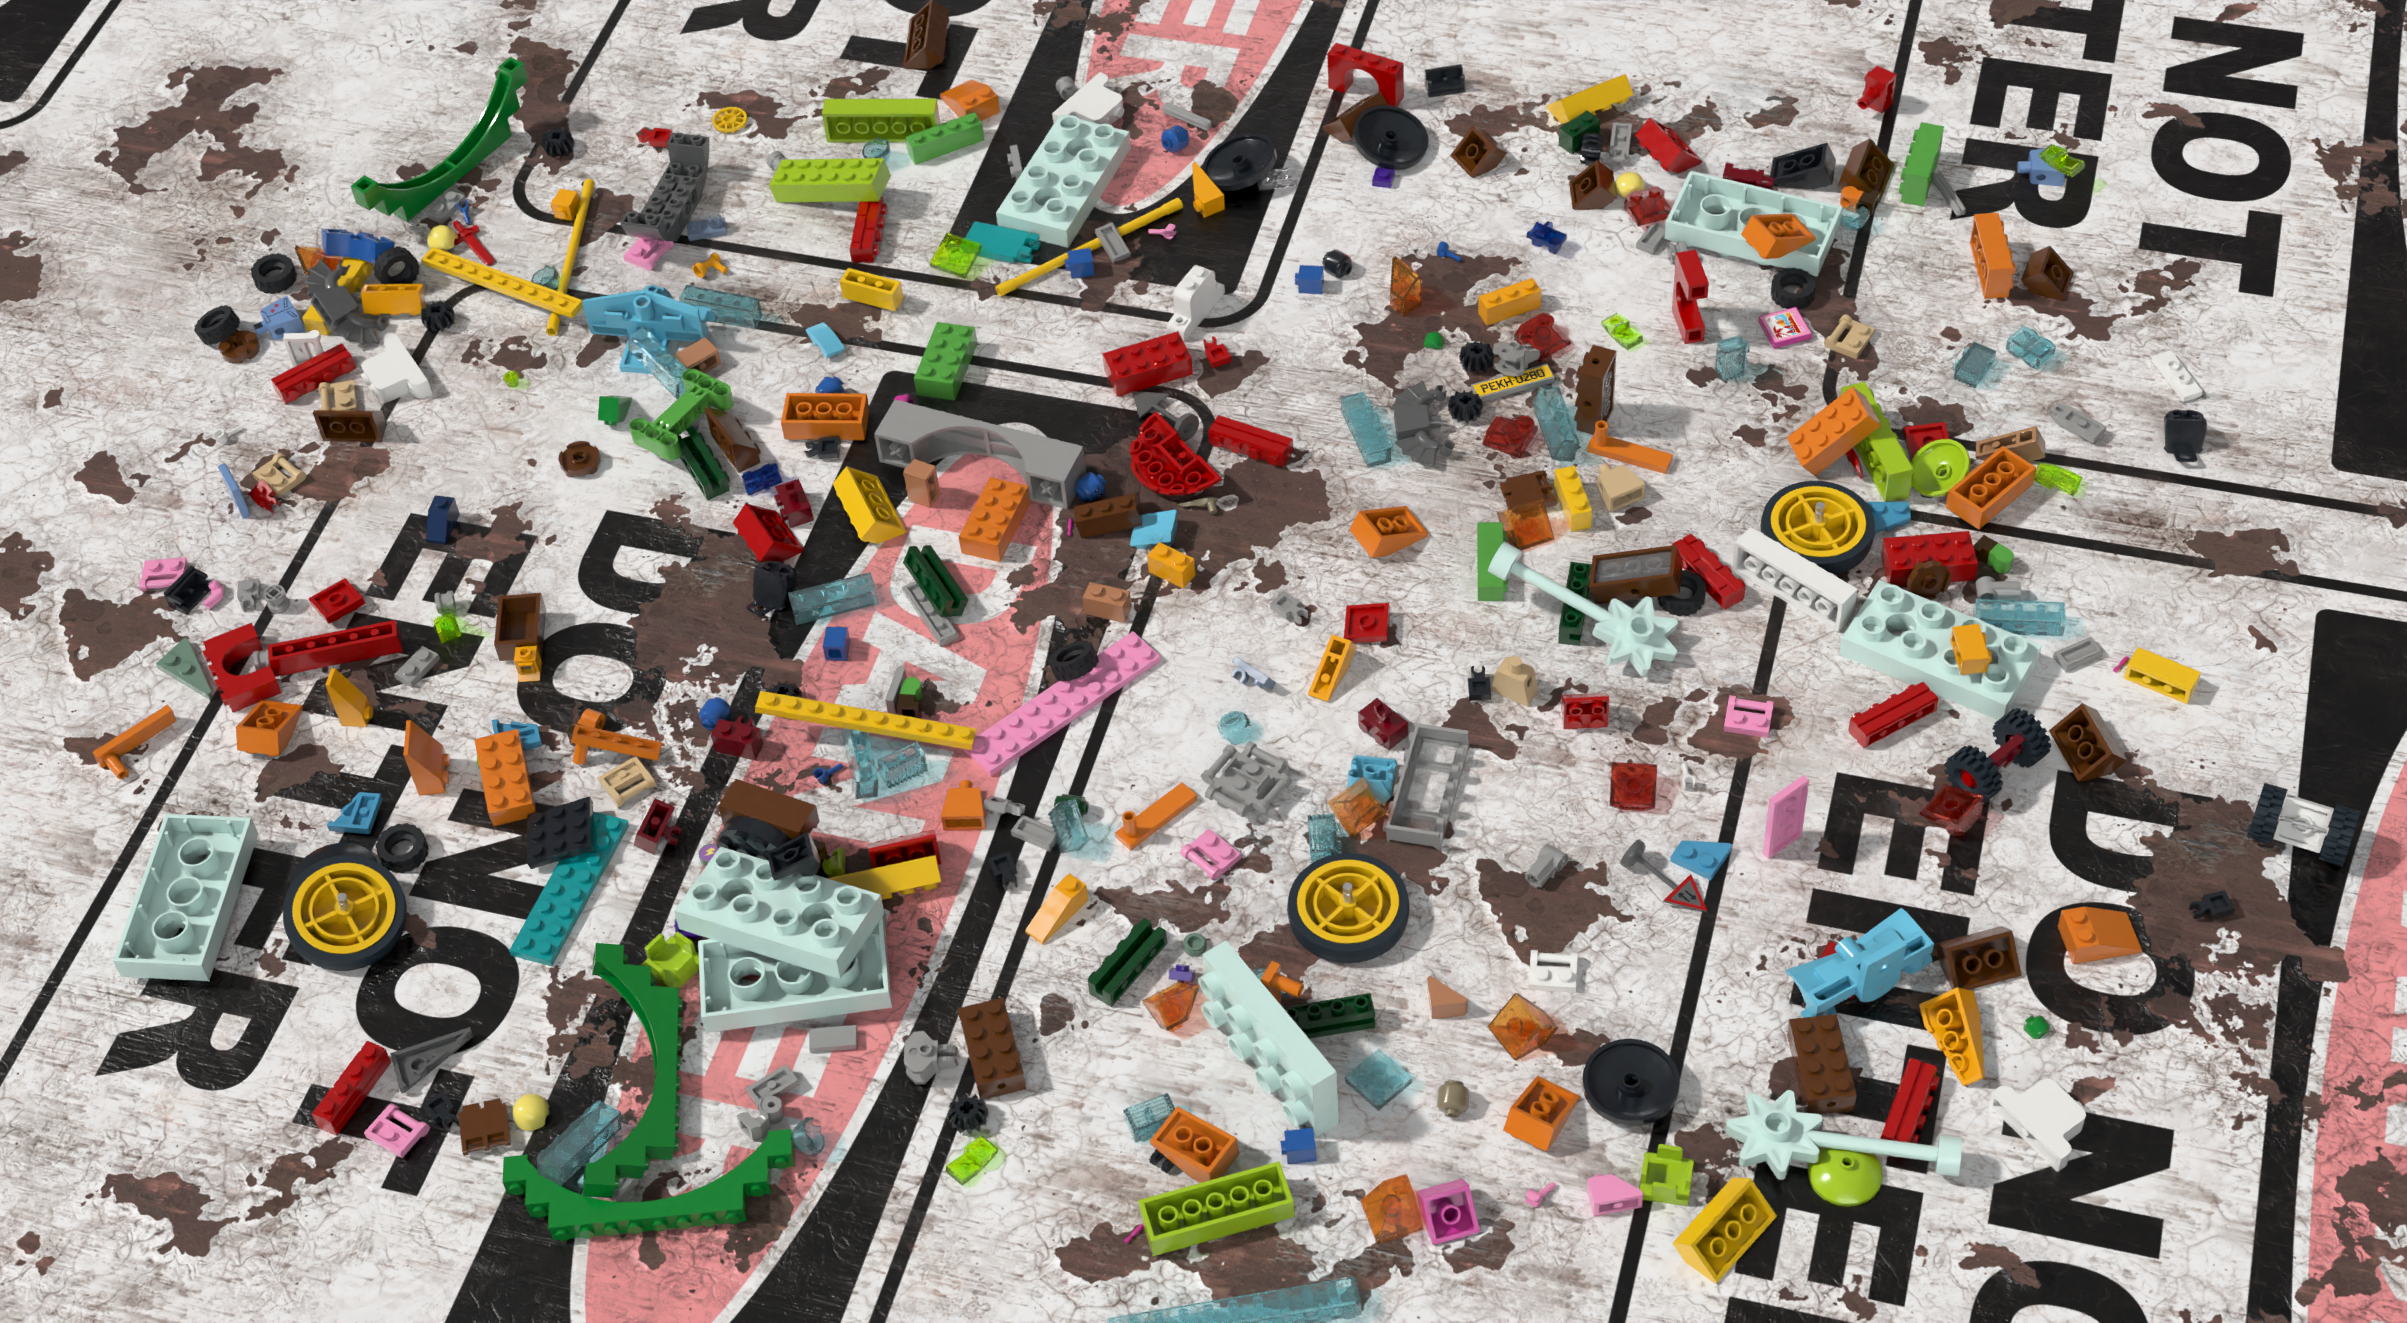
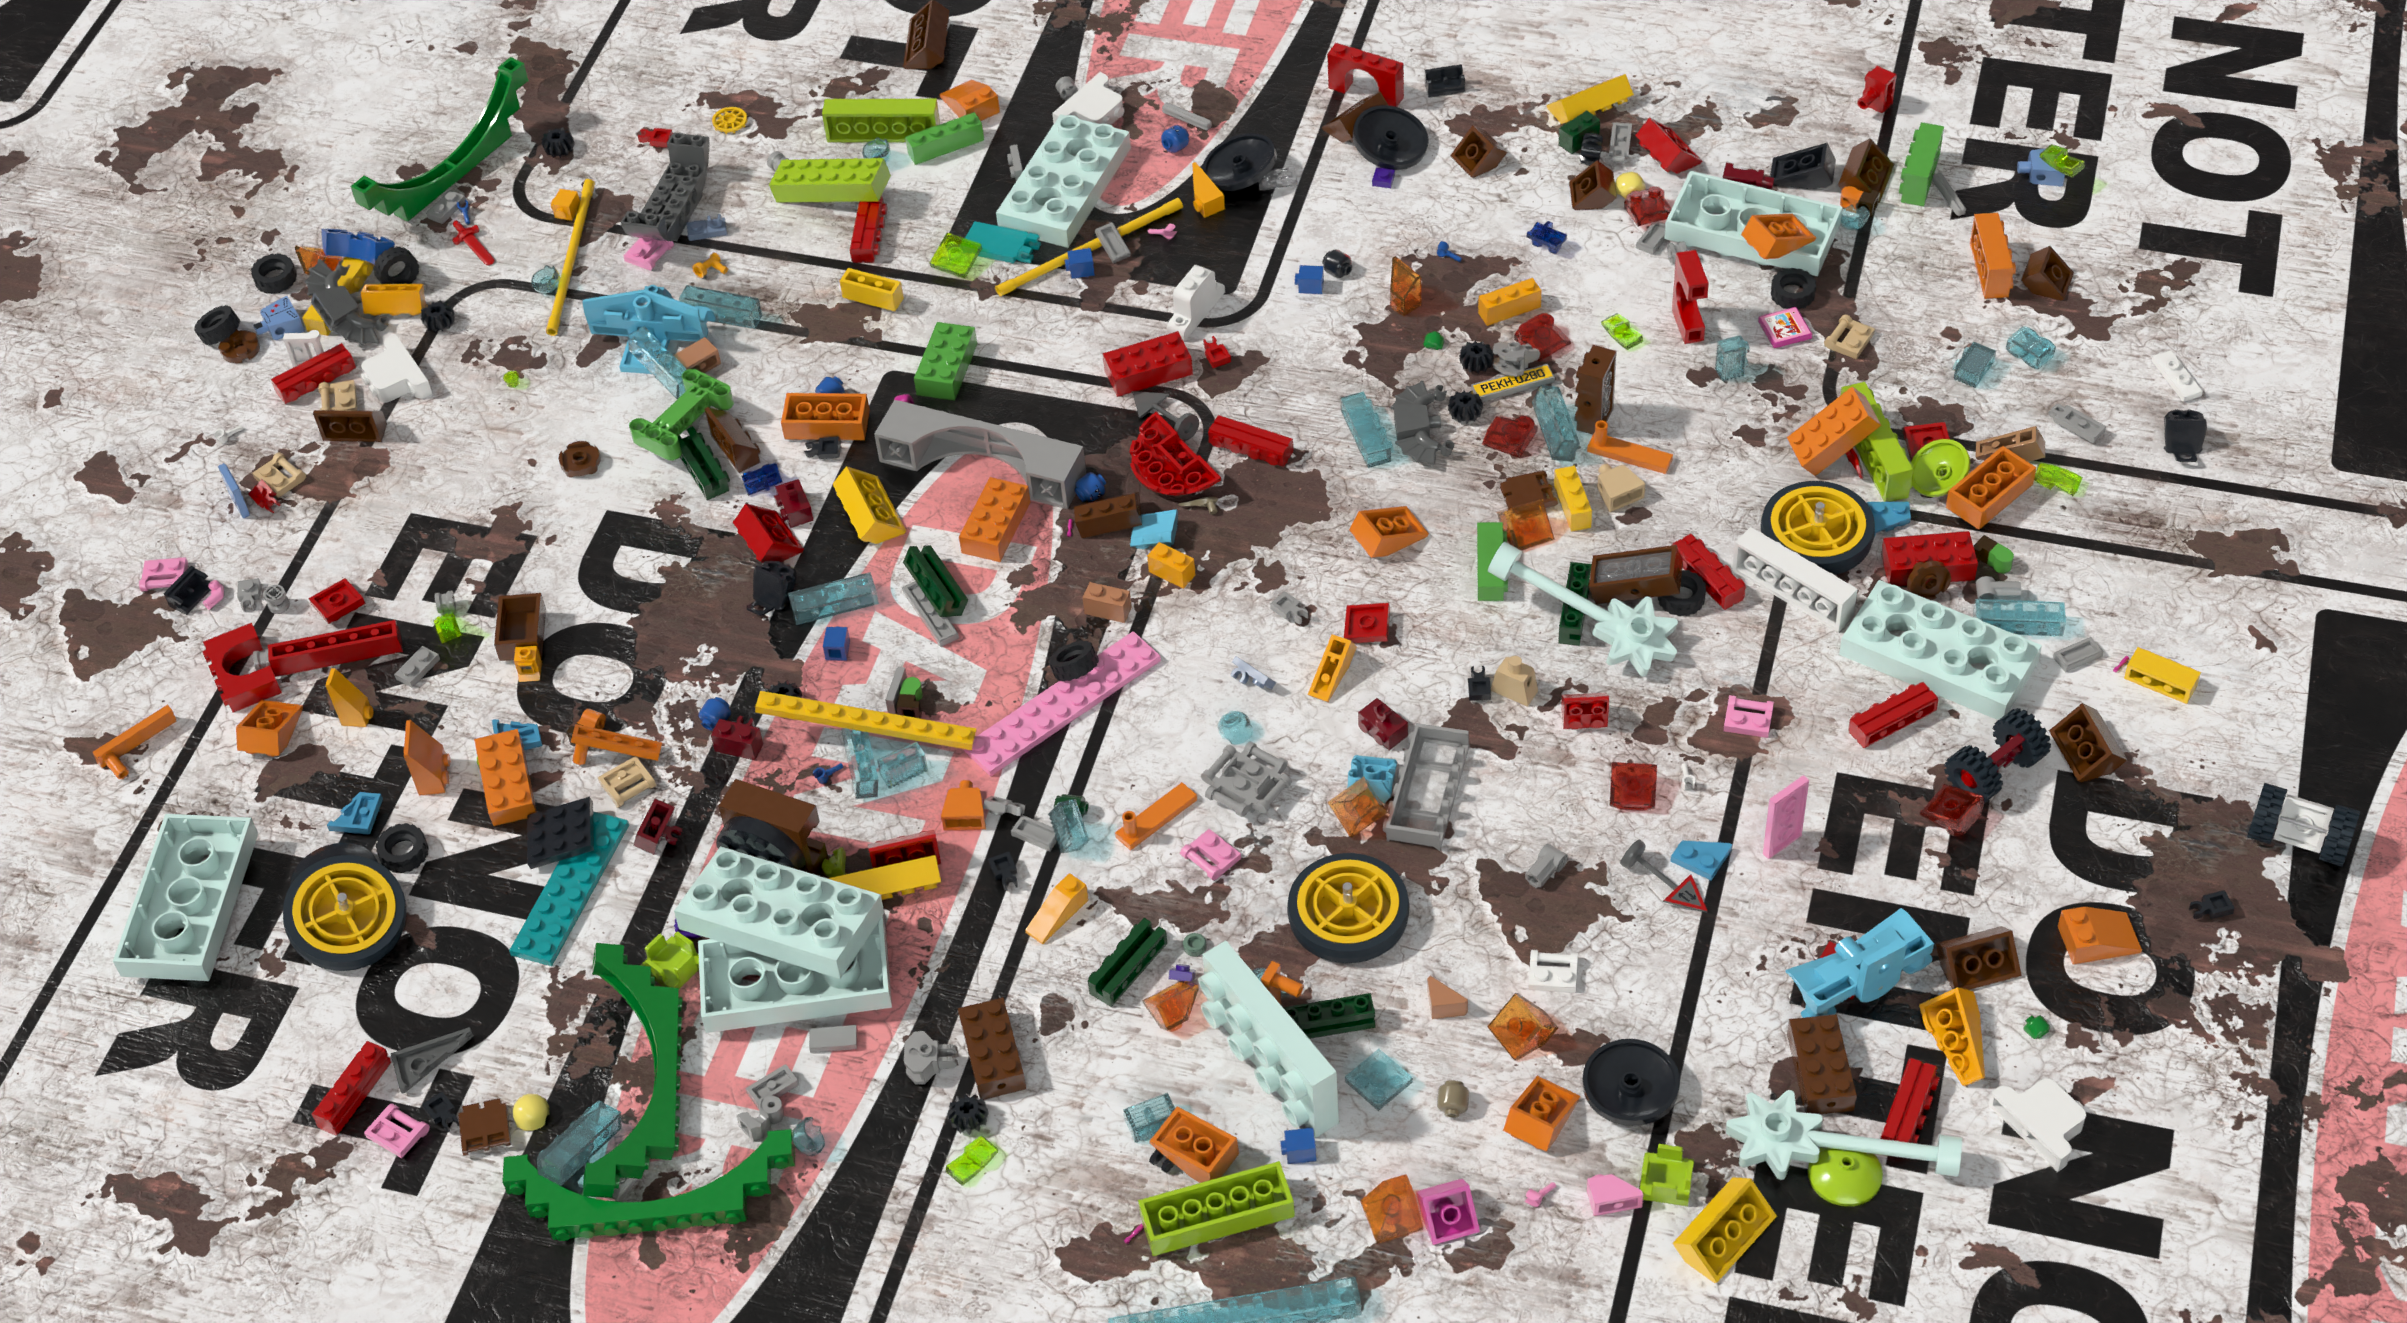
sand green wing [156,637,213,700] -> none
yellow plate [421,247,583,319] -> none
dark blue slope [426,495,460,545] -> none
light yellow hair [427,225,458,252] -> none
green slope [598,395,632,426] -> none
tile [698,844,718,866] -> none
black slope [767,831,821,880] -> none
medium azure slope [806,322,845,359] -> none
nougat brick [903,459,940,508] -> none
clear light blue brick [1307,813,1342,863] -> none
light orange brick [1950,624,1992,675] -> none

